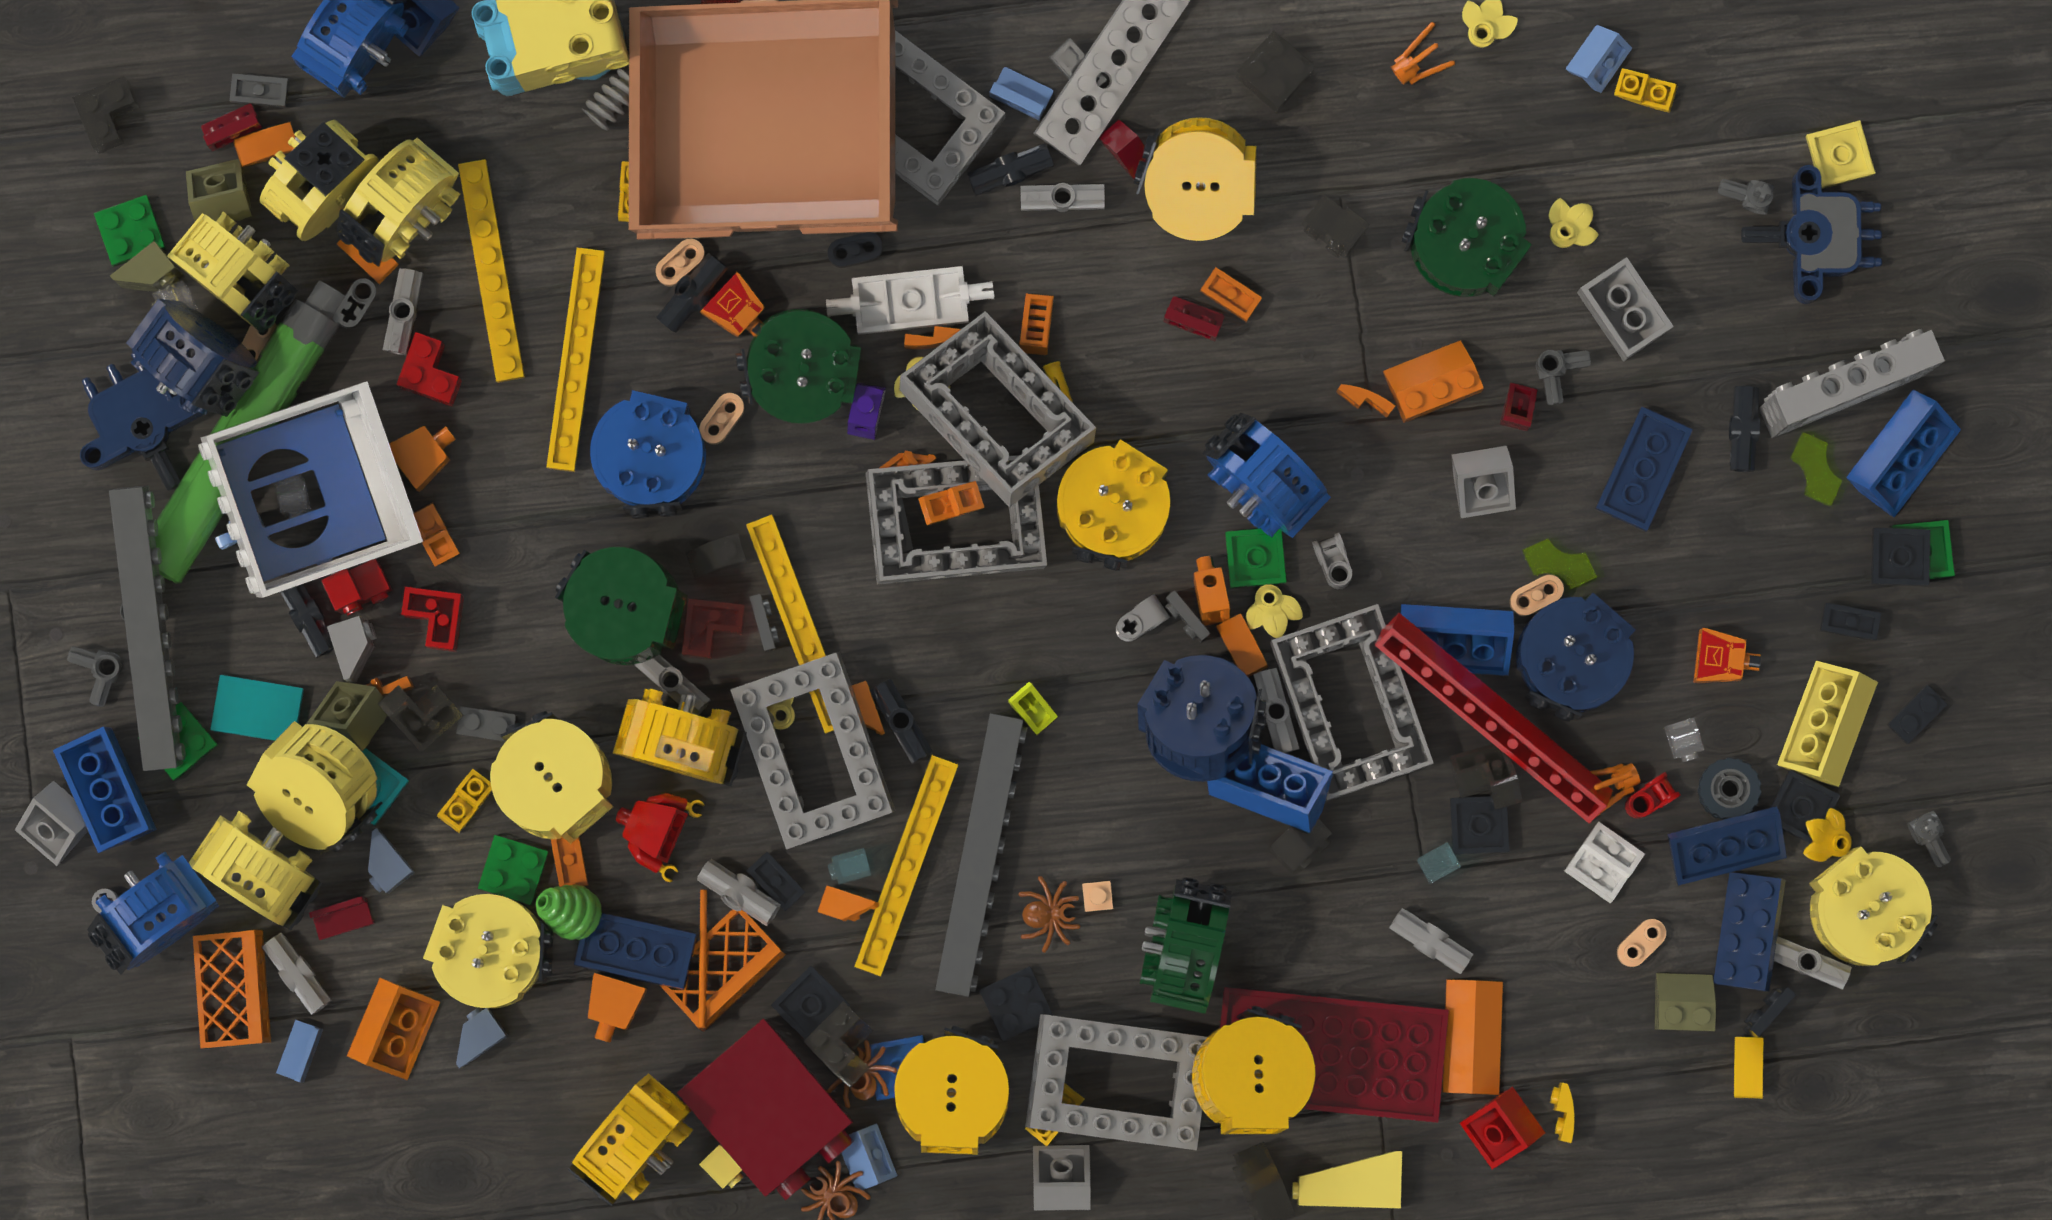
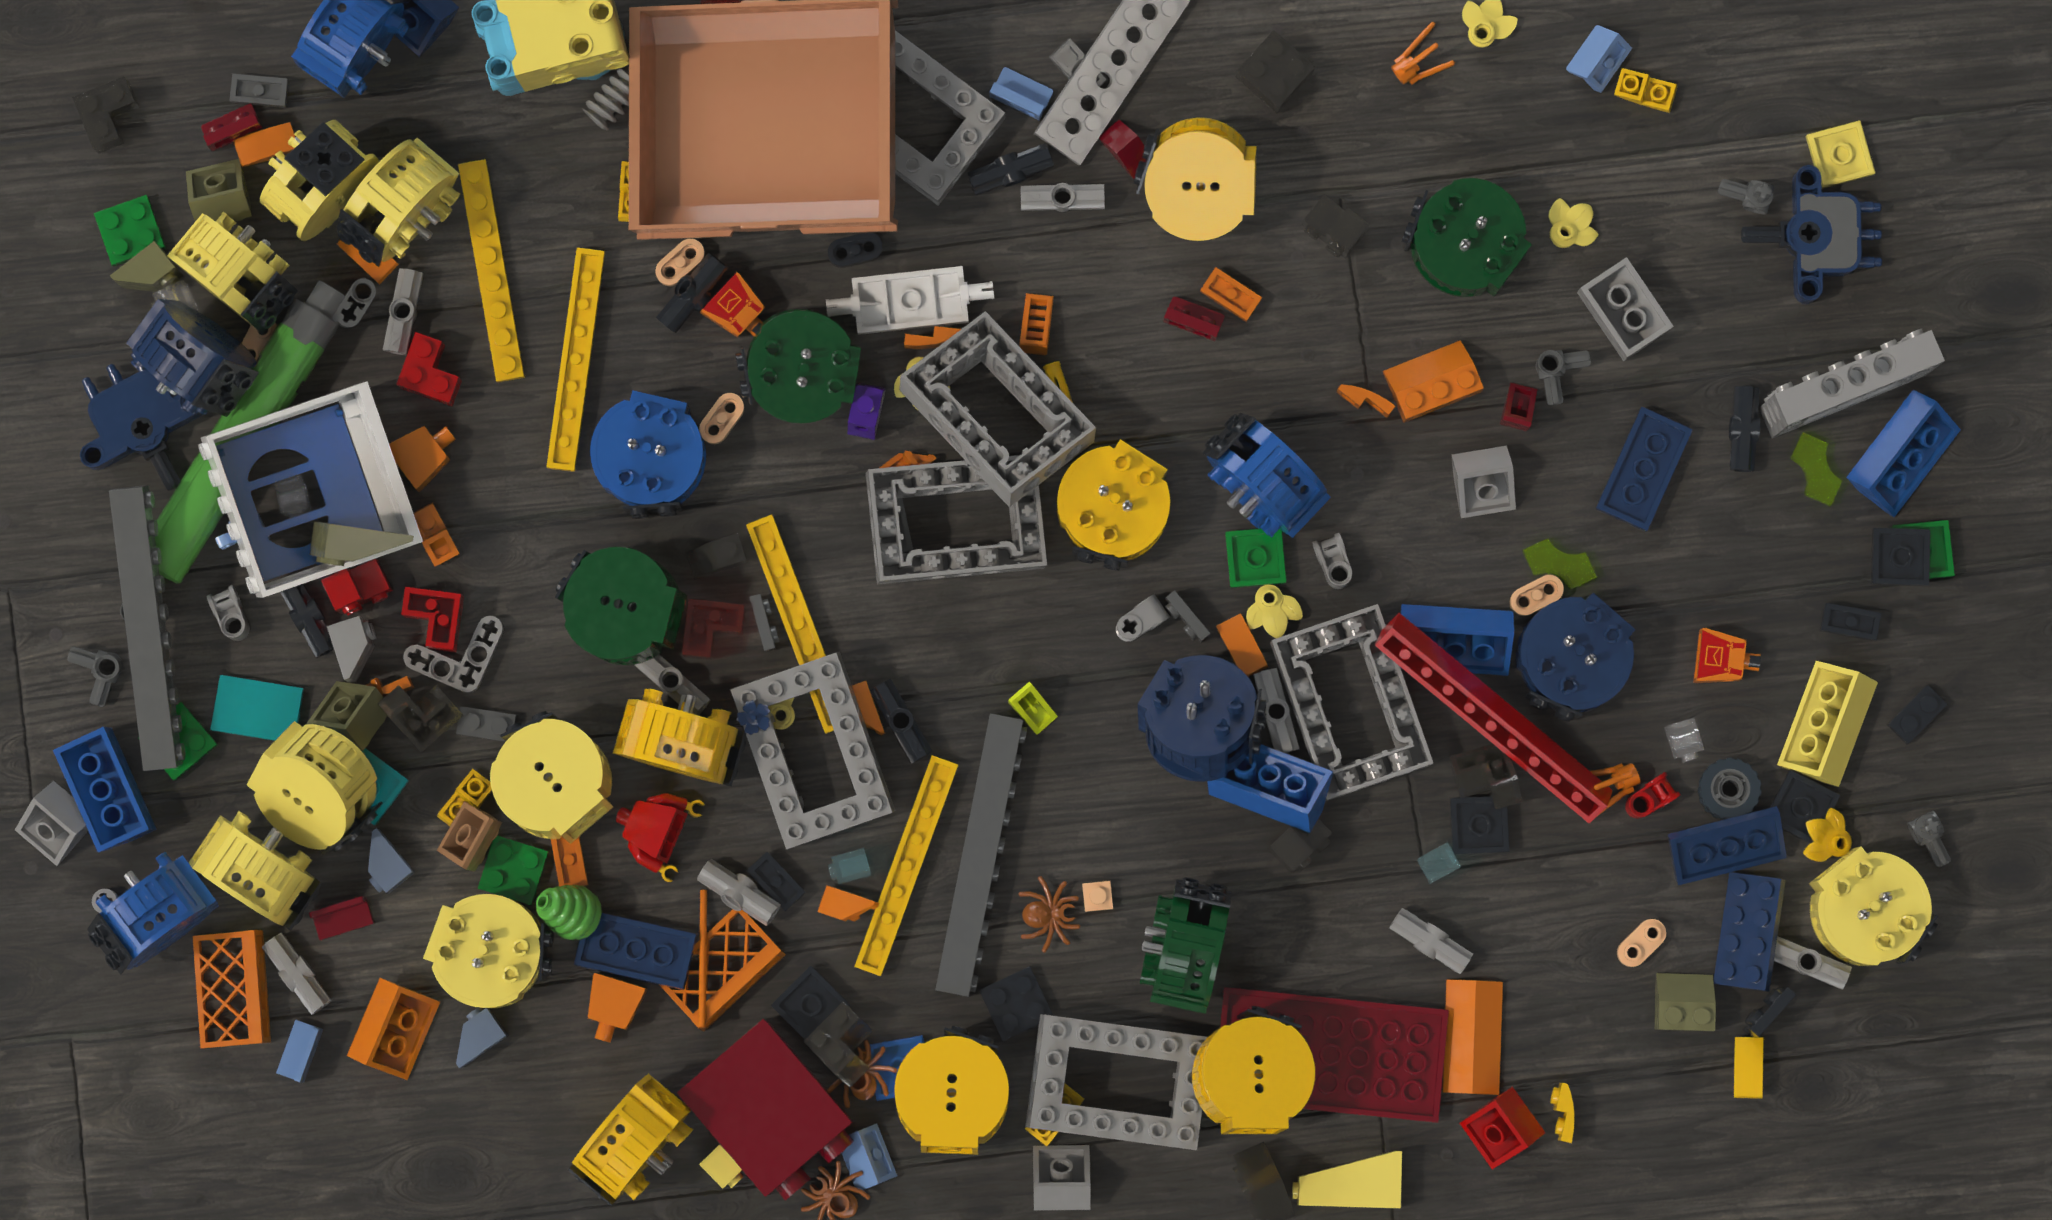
orange slope [918,481,985,525] -> none
orange torso [1194,556,1230,626] -> none
white slope [1564,822,1645,903] -> none
none -> light grey piece [206,585,250,641]
none -> olive slope [309,522,414,566]
none -> light grey beam [403,616,504,693]
none -> medium nougat slope [437,801,502,872]
none -> dark blue plant [736,700,770,735]

